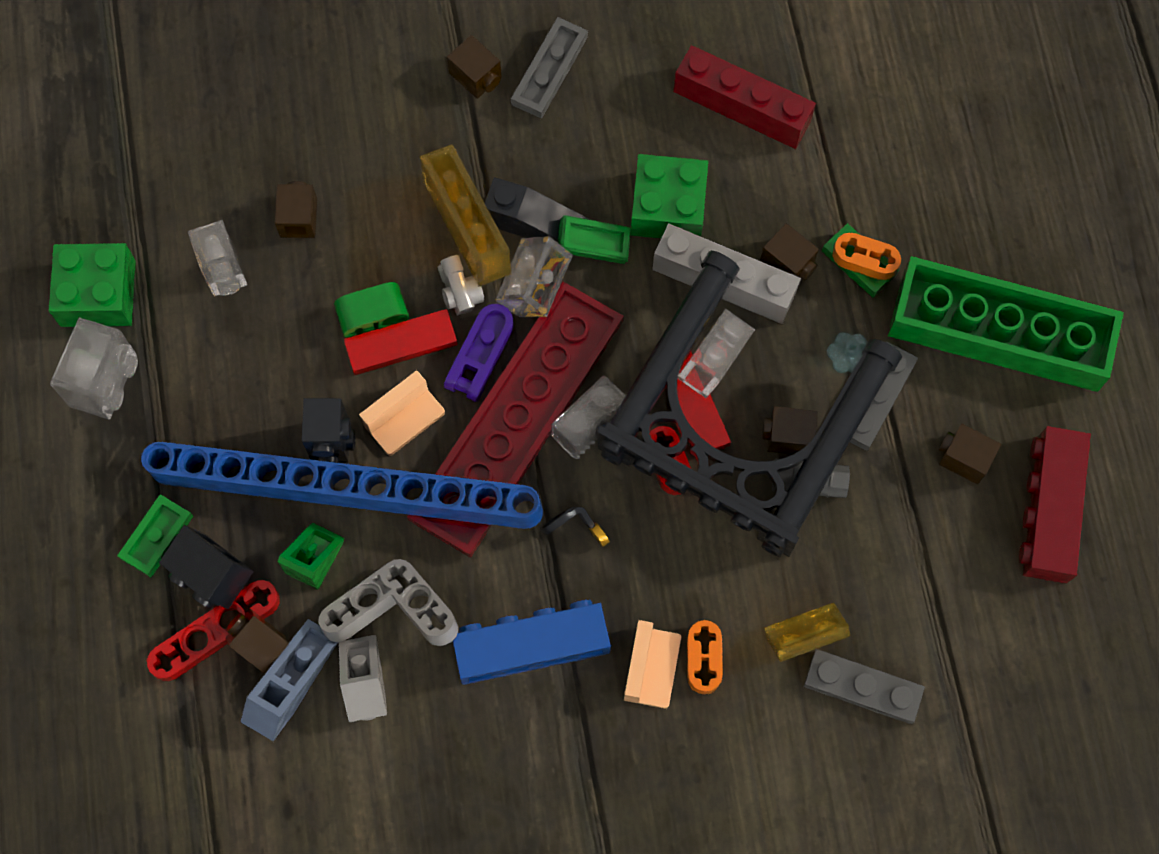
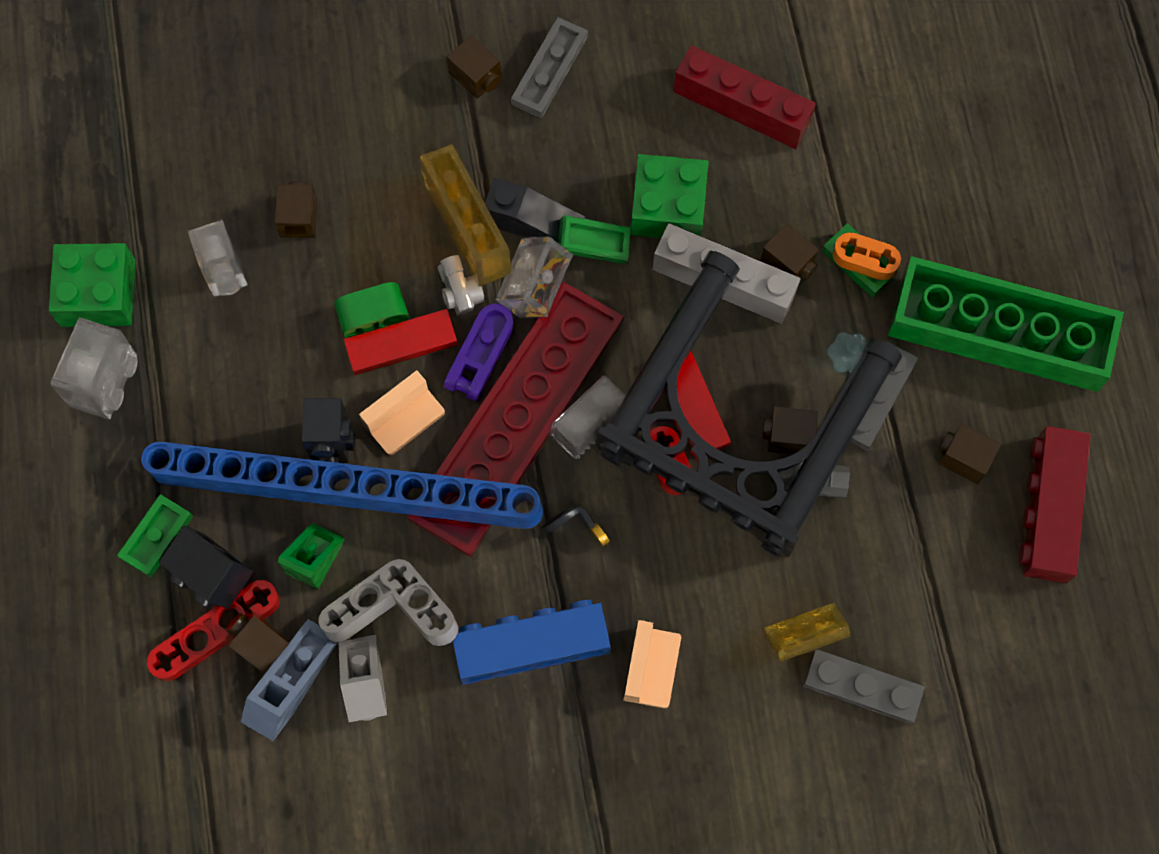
clear brick [678,309,755,398] -> none
orange beam [687,620,723,695] -> none

